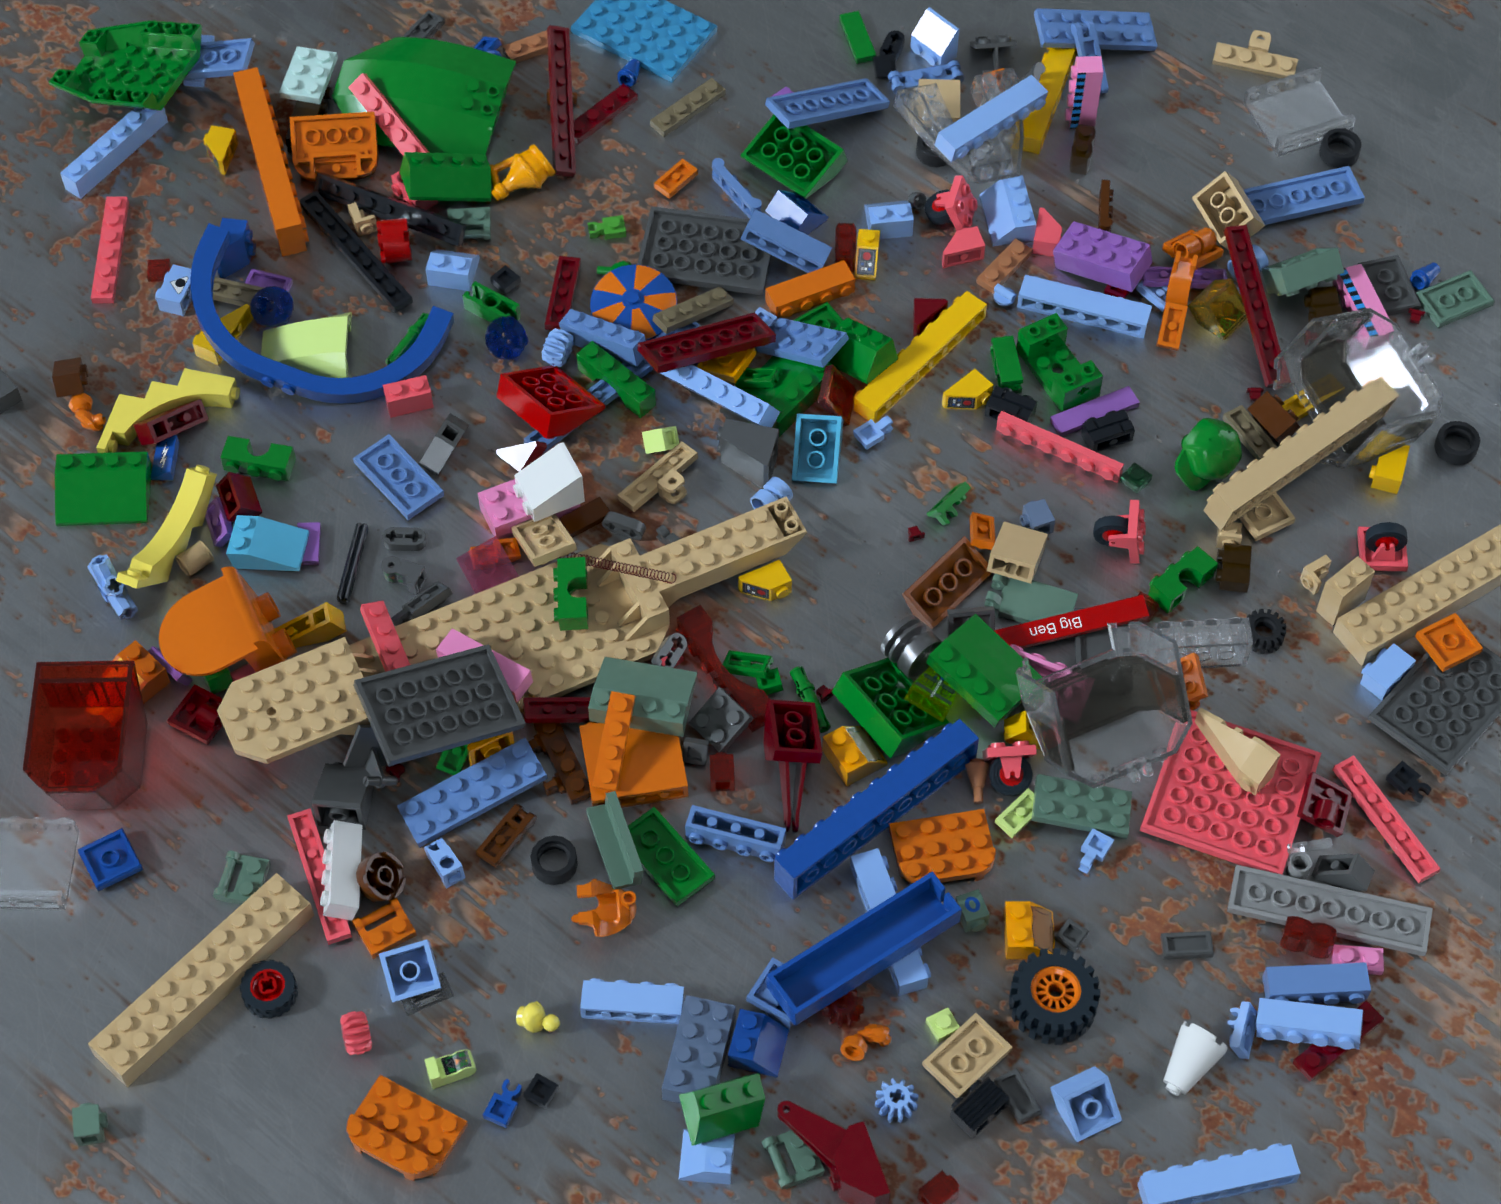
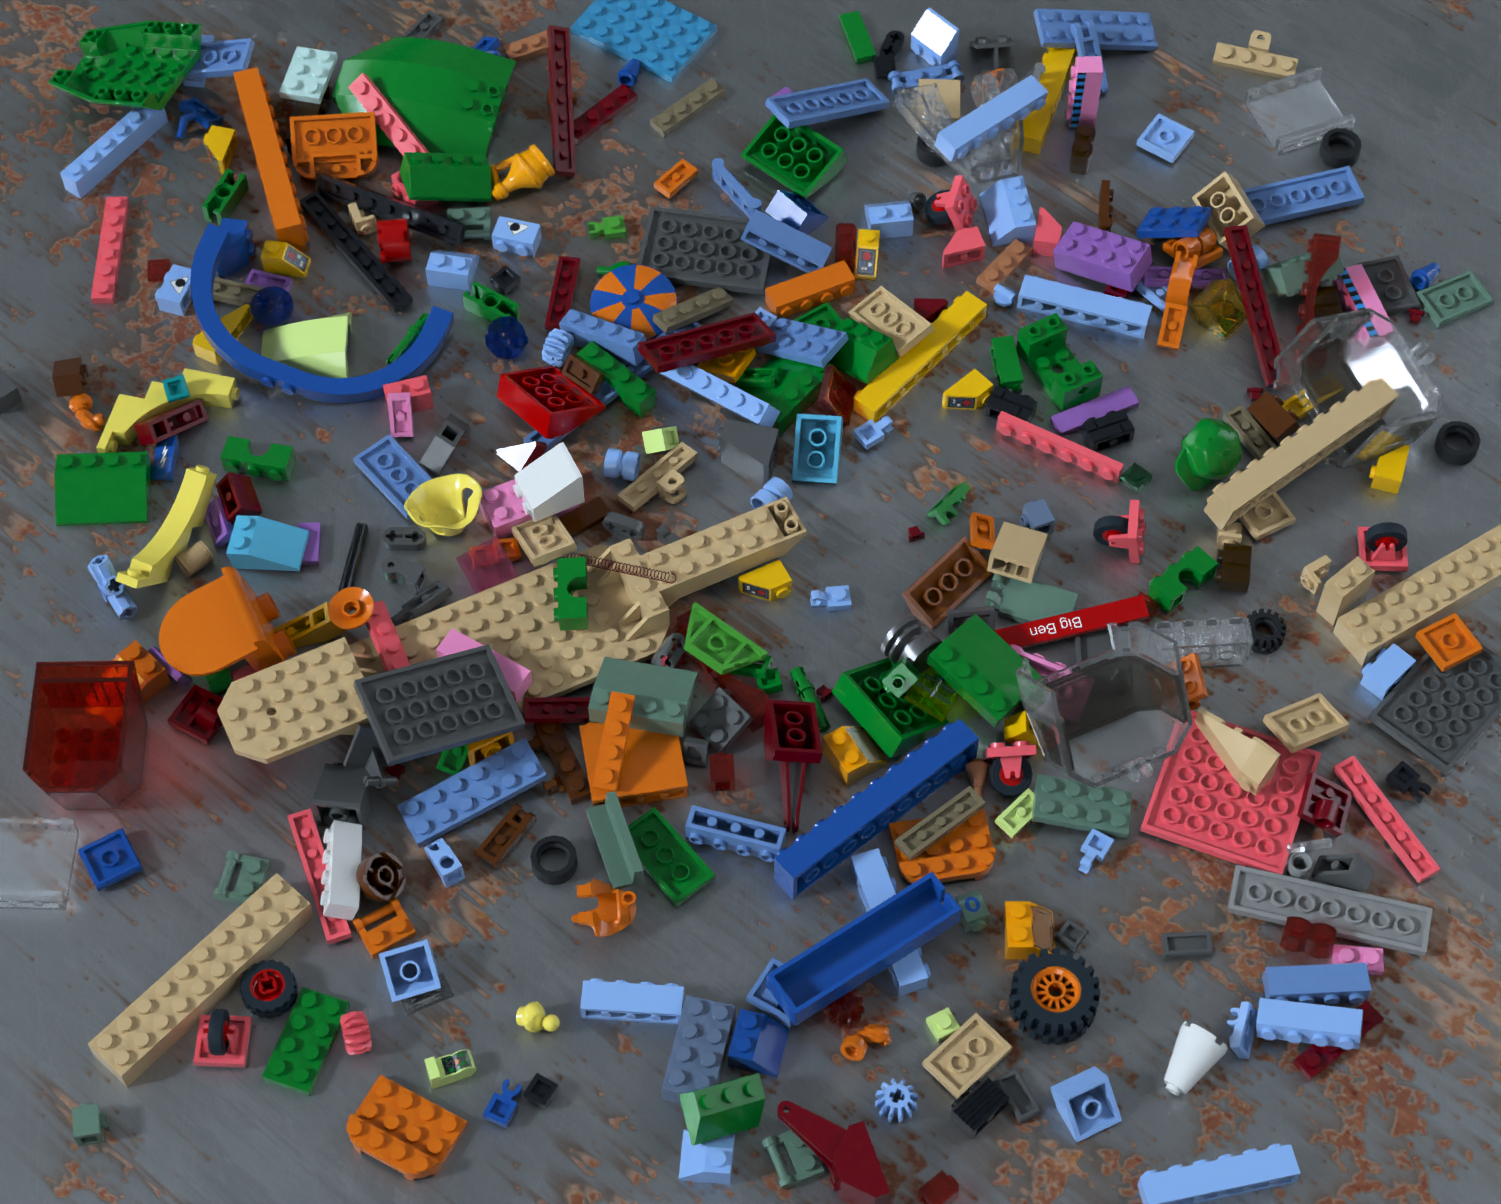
none -> teal tile [162,374,190,403]
none -> blue plate [177,97,224,139]
none -> coral plate [193,1009,252,1068]
none -> green piece [201,168,249,225]
none -> yellow slope [261,240,311,278]
none -> green plate [261,987,350,1096]
none -> orange dish [328,587,374,630]
none -> bright pink plate [387,392,414,437]
none -> light yellow piece [404,473,482,537]
none -> light blue brick [492,216,542,258]
none -> reddish brown plate [561,354,605,394]
none -> light blue wheel [603,447,641,481]
none -> bright green wing [684,602,768,675]
none -> light blue plate [810,585,852,611]
none -> tan plate [848,286,934,357]
none -> green brick [881,657,921,698]
none -> dark tan plate [895,786,986,861]
none -> light blue plate [1136,113,1195,163]
none -> blue plate [1136,206,1212,238]
none -> tan plate [1263,693,1350,754]
none -> clear red arch [1292,233,1341,370]

